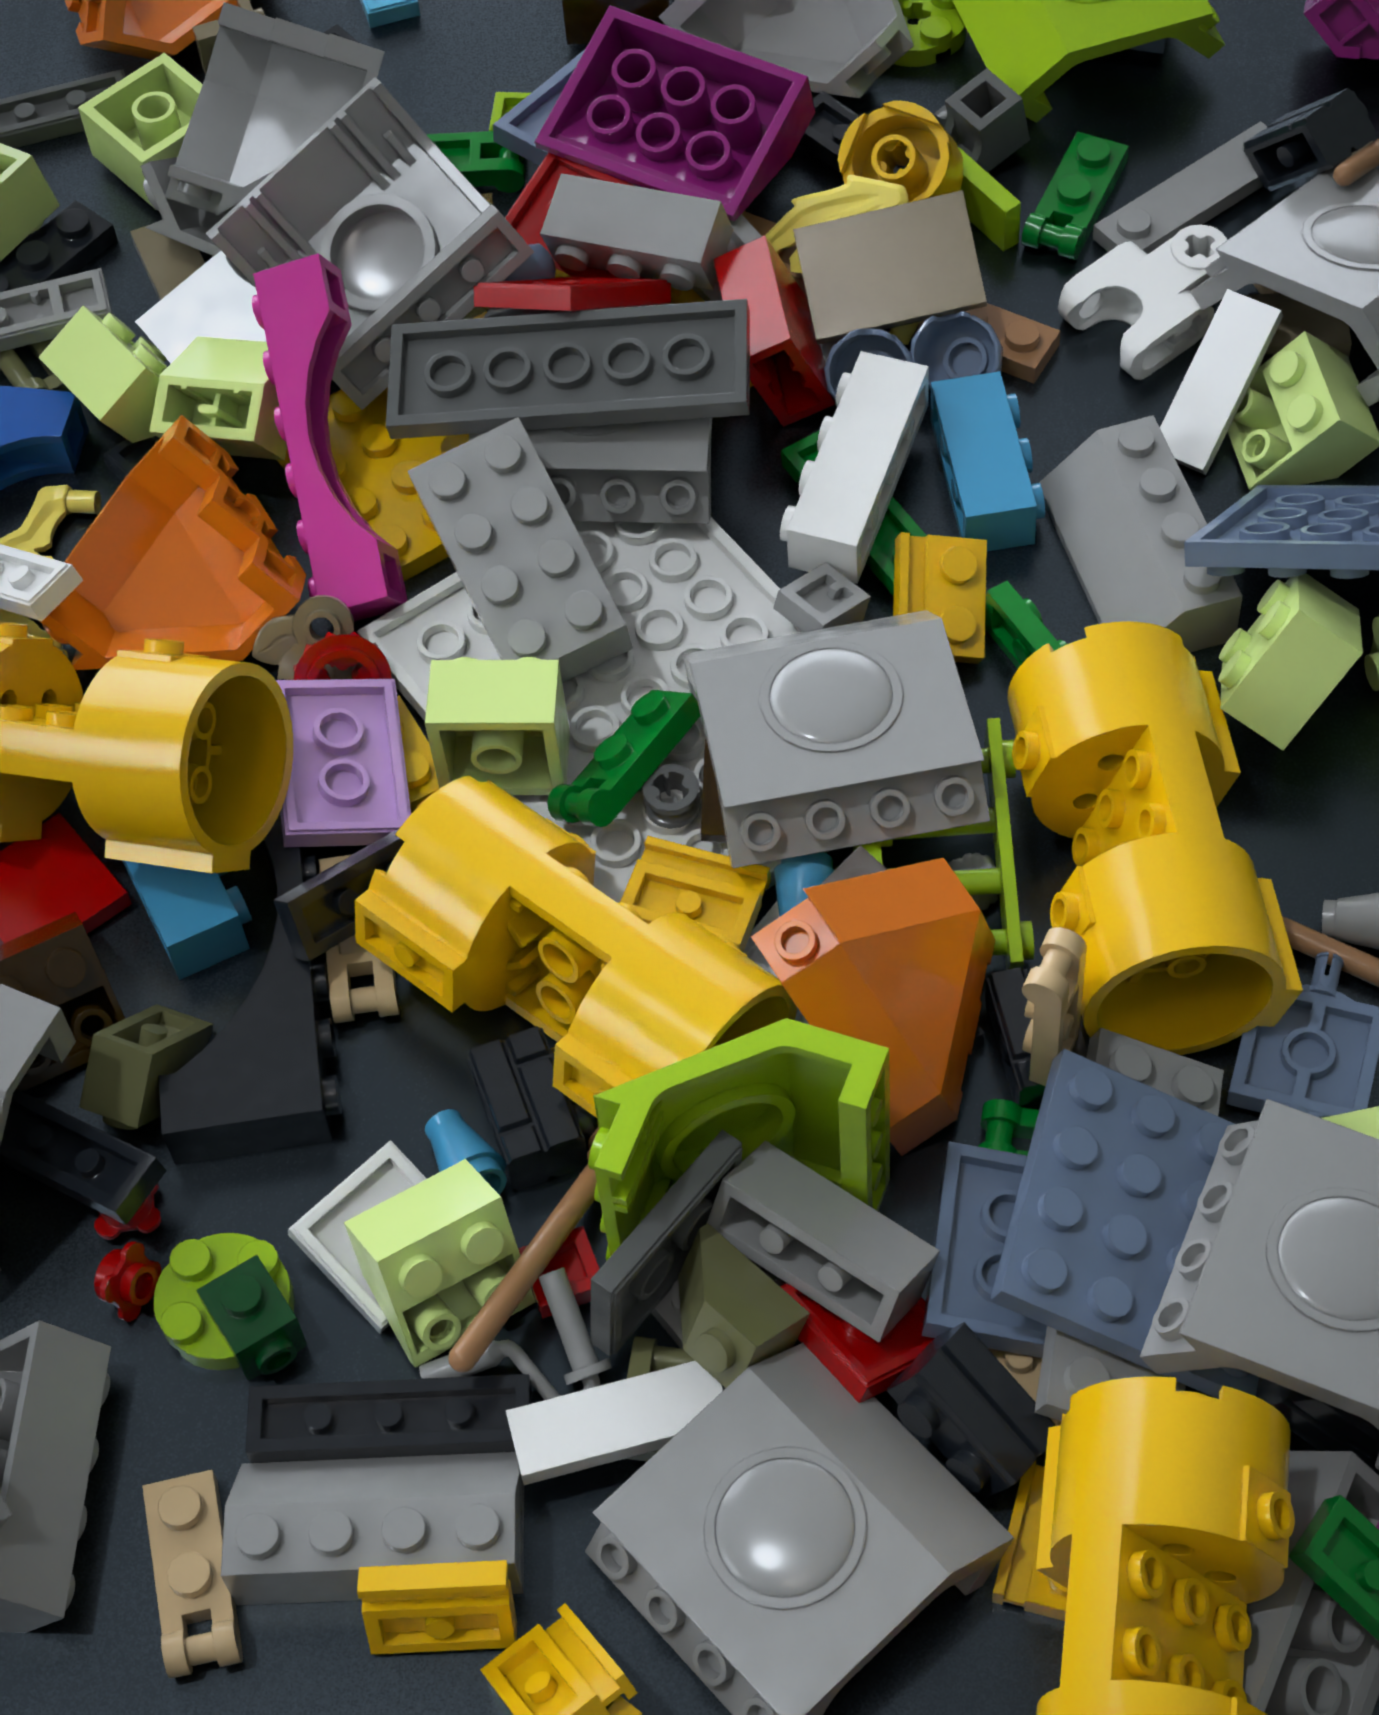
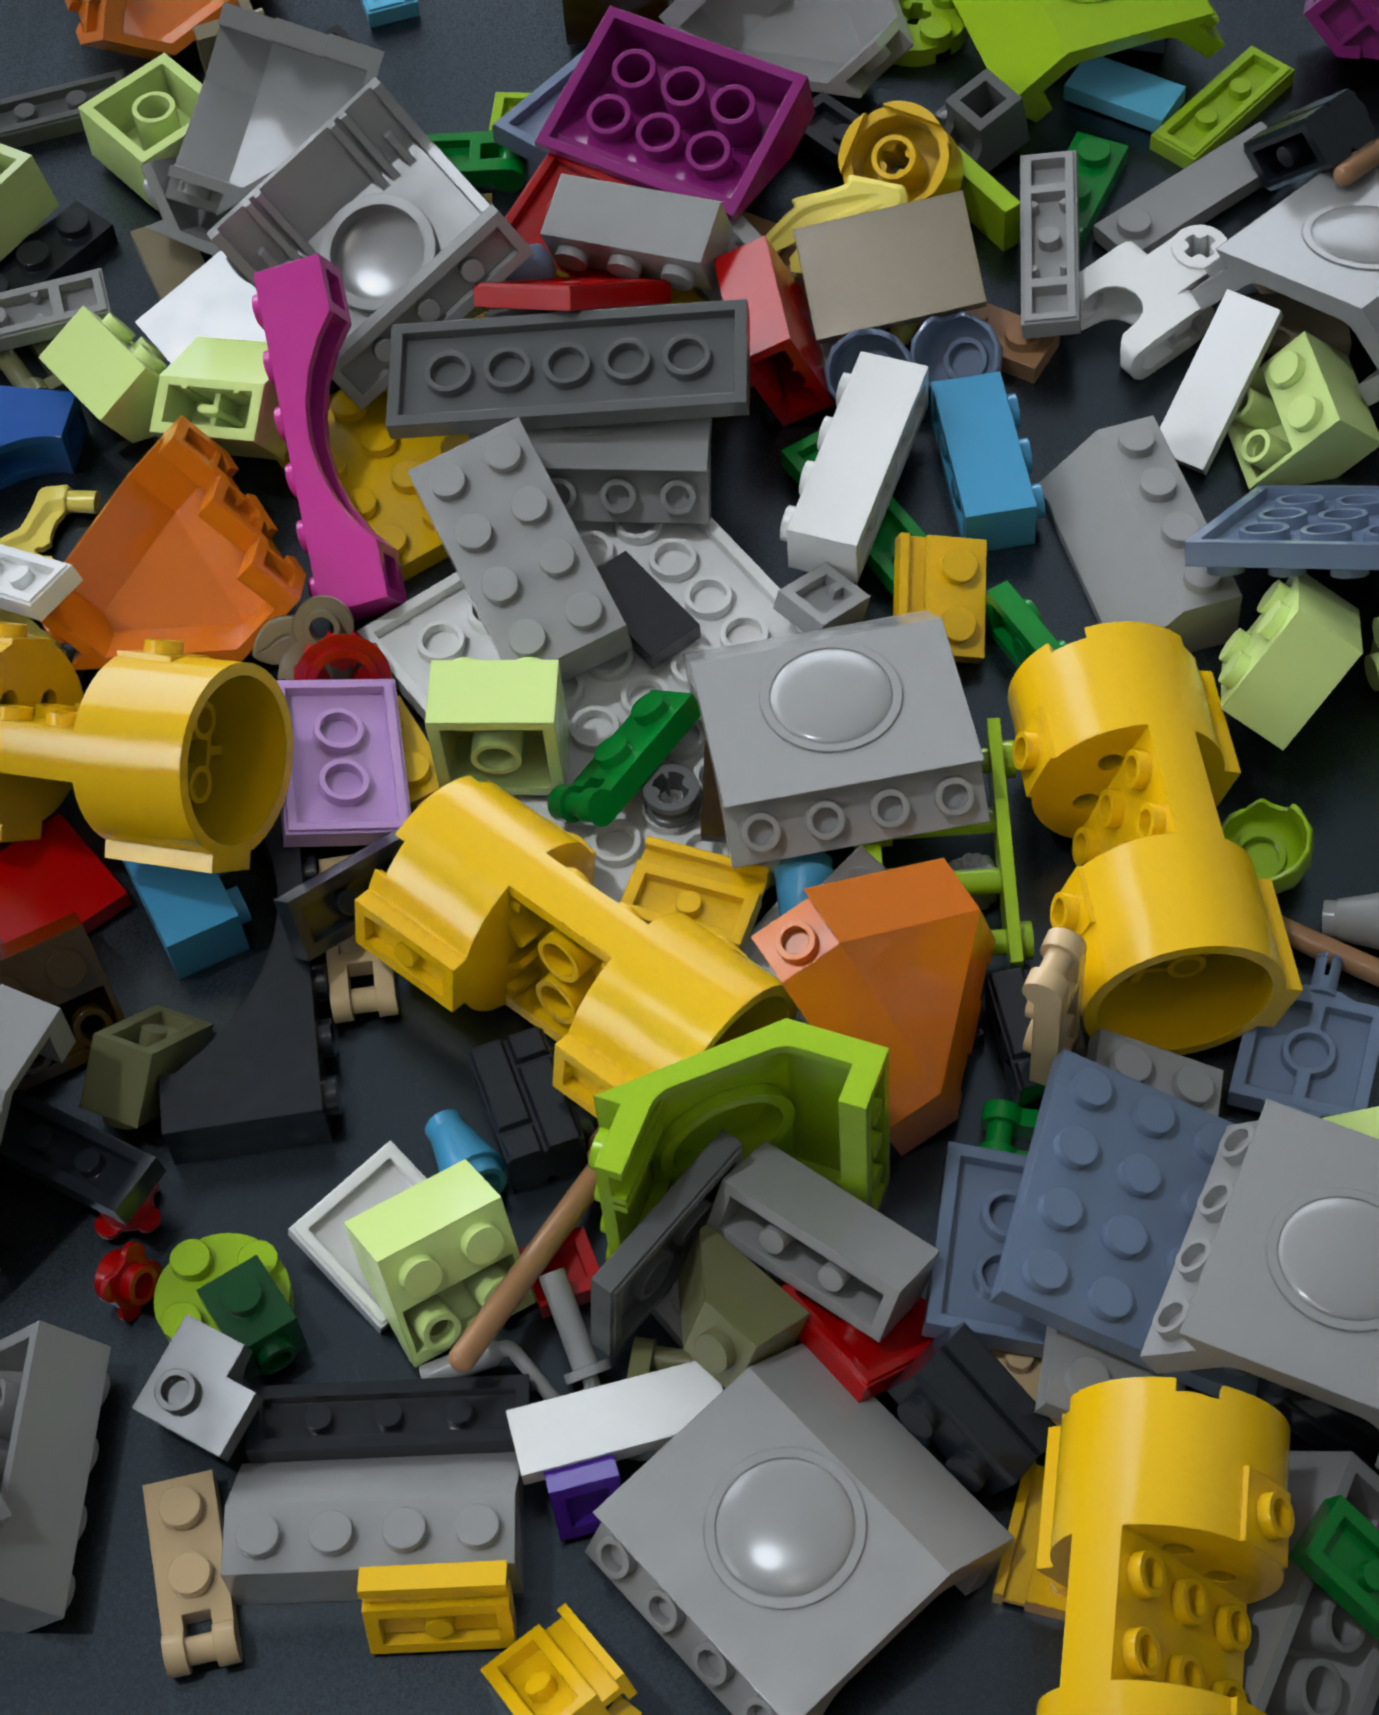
none -> brick [132,1314,264,1462]
none -> dark purple tile [544,1454,622,1541]
none -> black tile [598,550,701,669]
none -> light grey plate [1020,150,1081,339]
none -> medium azure tile [1063,56,1186,133]
none -> lime tile [1150,45,1295,169]
none -> lime hair [1221,798,1314,894]

